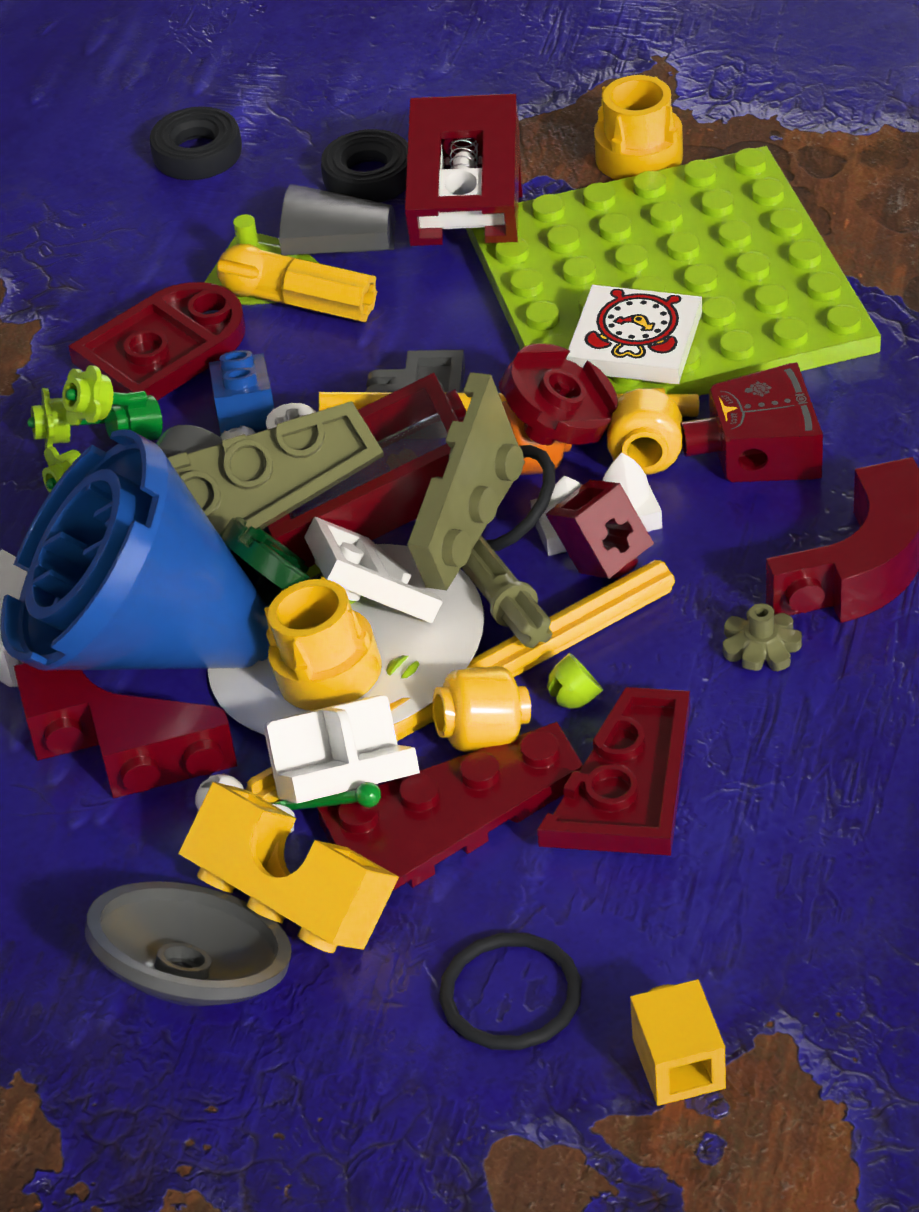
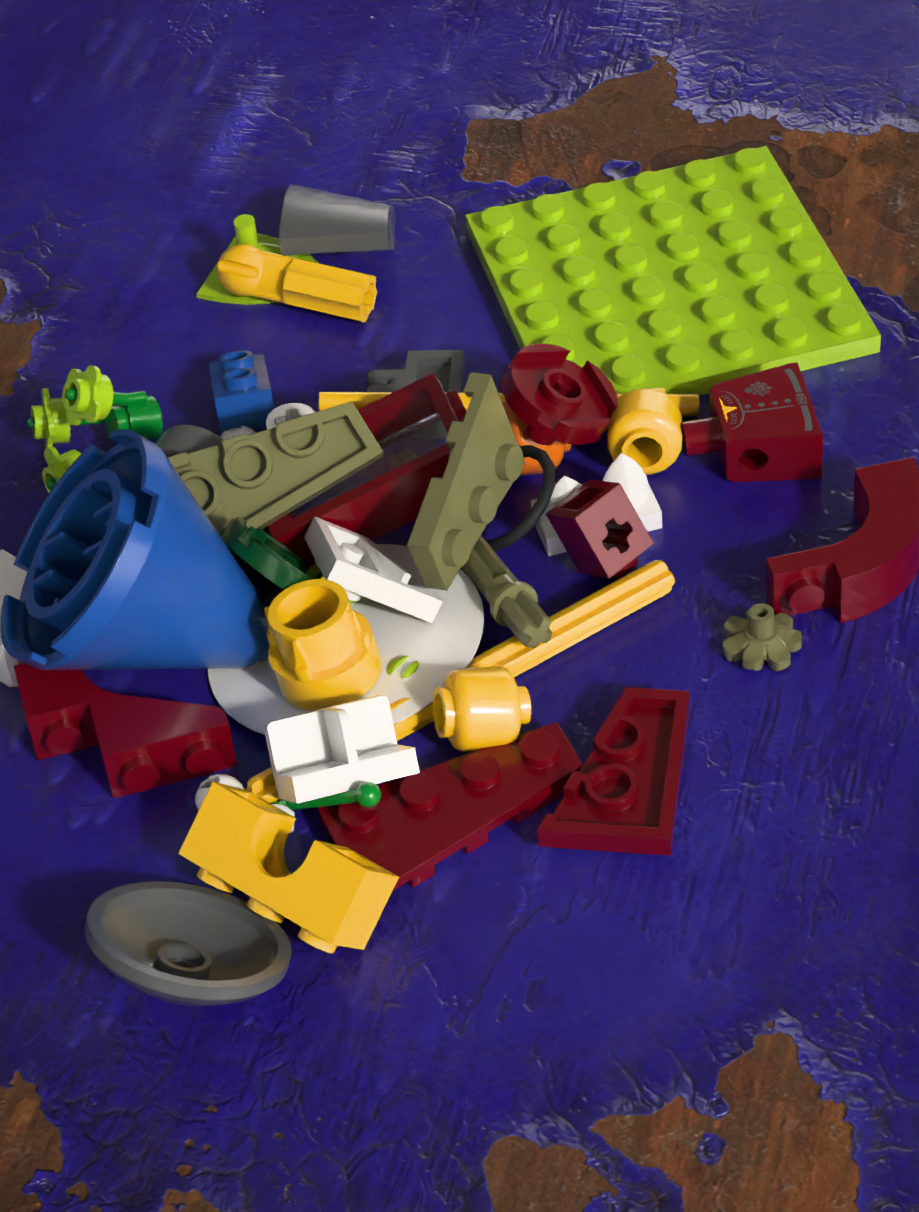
dark red plate [68,282,246,401] -> none
black tyre [150,107,242,180] -> none
black tyre [321,129,408,202] -> none
dark red brick [405,94,523,246] -> none
black piece [439,933,582,1050] -> none
lime hinge [547,653,603,708] -> none
white tile [566,285,702,384] -> none
yellow piece [594,75,683,180] -> none
yellow brick [630,979,726,1106] -> none

